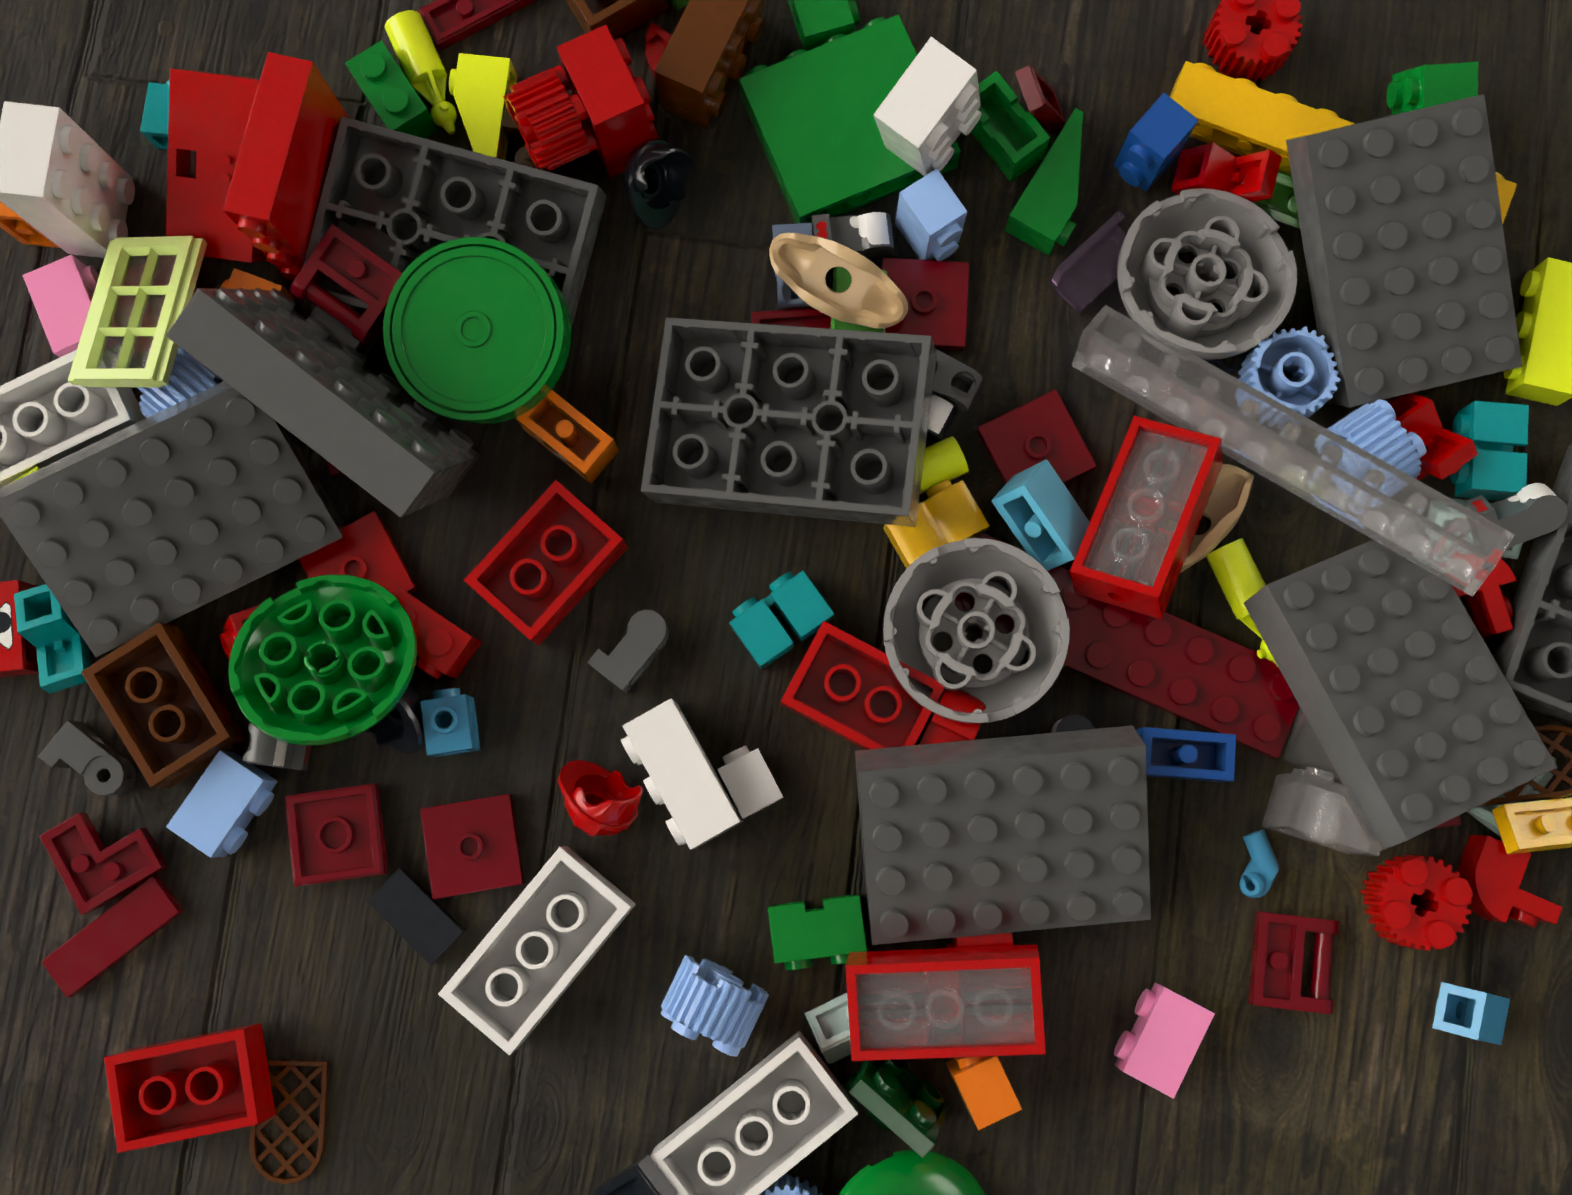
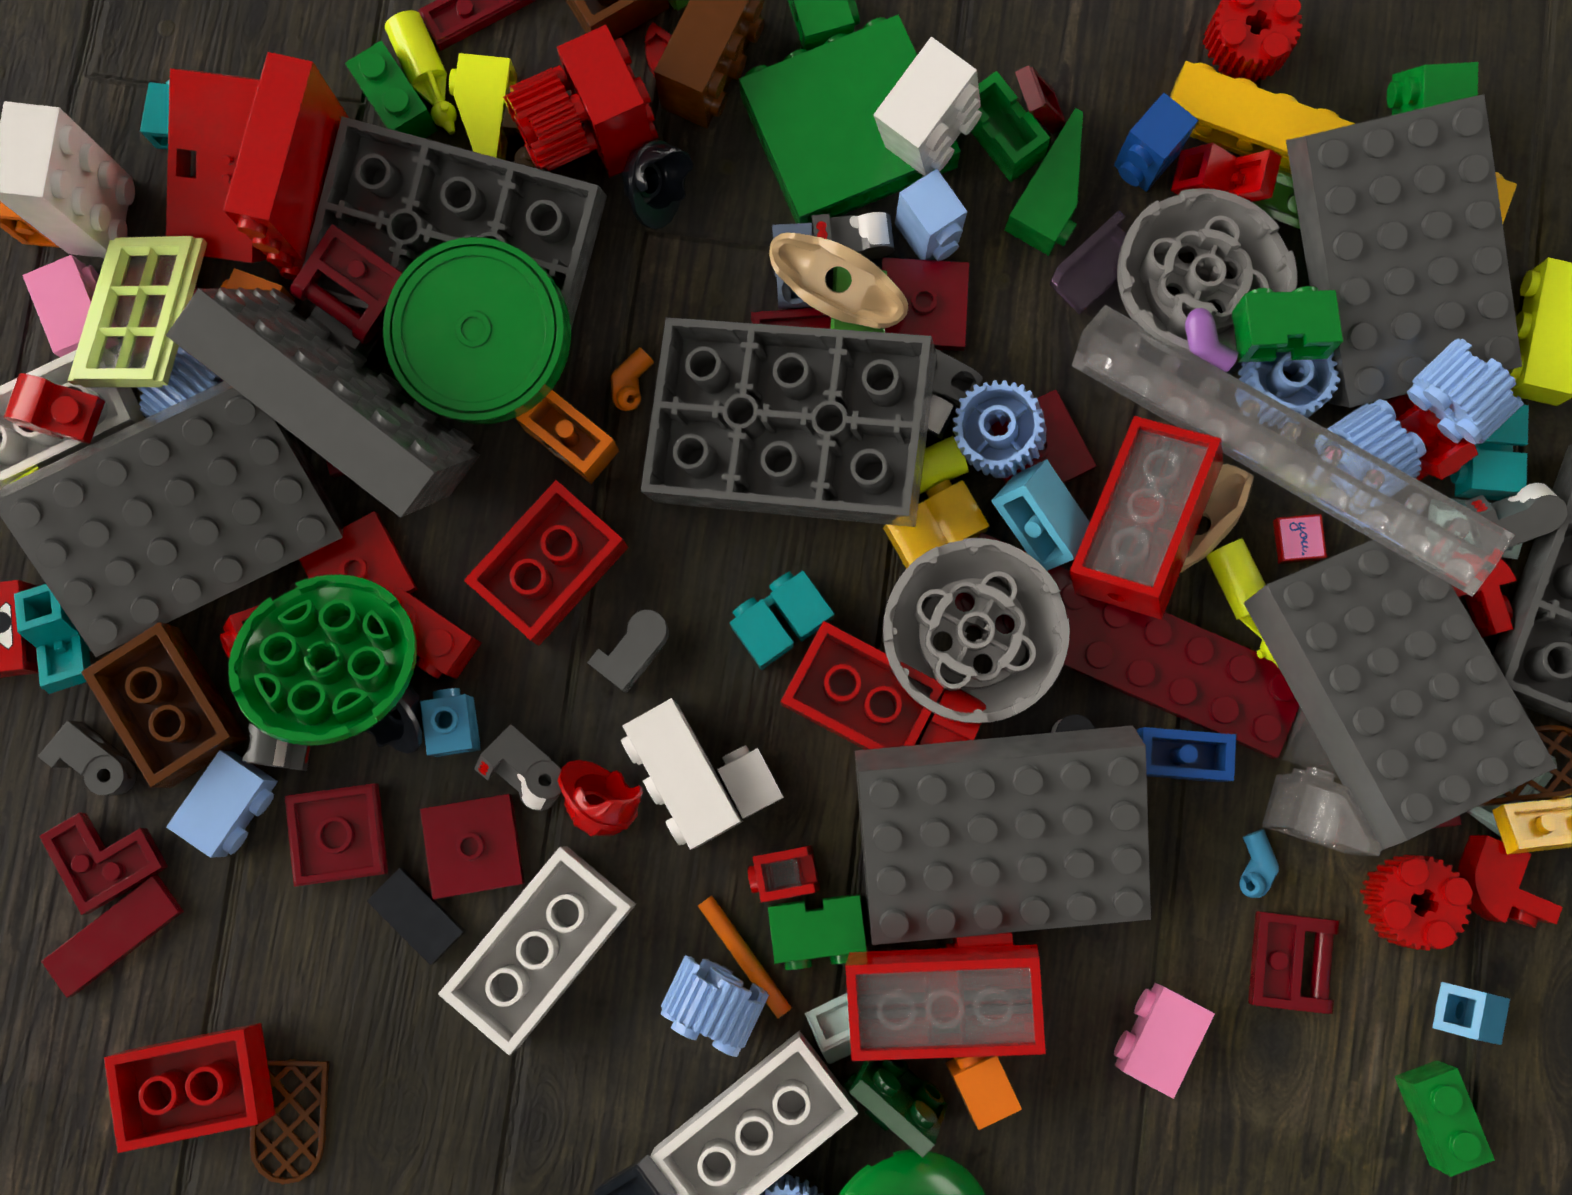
none -> red brick [3,373,105,444]
none -> dark grey leg [474,724,561,811]
none -> orange arm [611,347,654,411]
none -> orange bar [698,895,792,1019]
none -> red window [748,845,820,903]
none -> light blue brick [953,380,1047,478]
none -> medium lavender arm [1185,308,1238,372]
none -> green brick [1232,286,1343,363]
none -> bright pink tile [1273,514,1327,564]
none -> green brick [1394,1060,1495,1177]
none -> light blue brick [1407,338,1524,445]

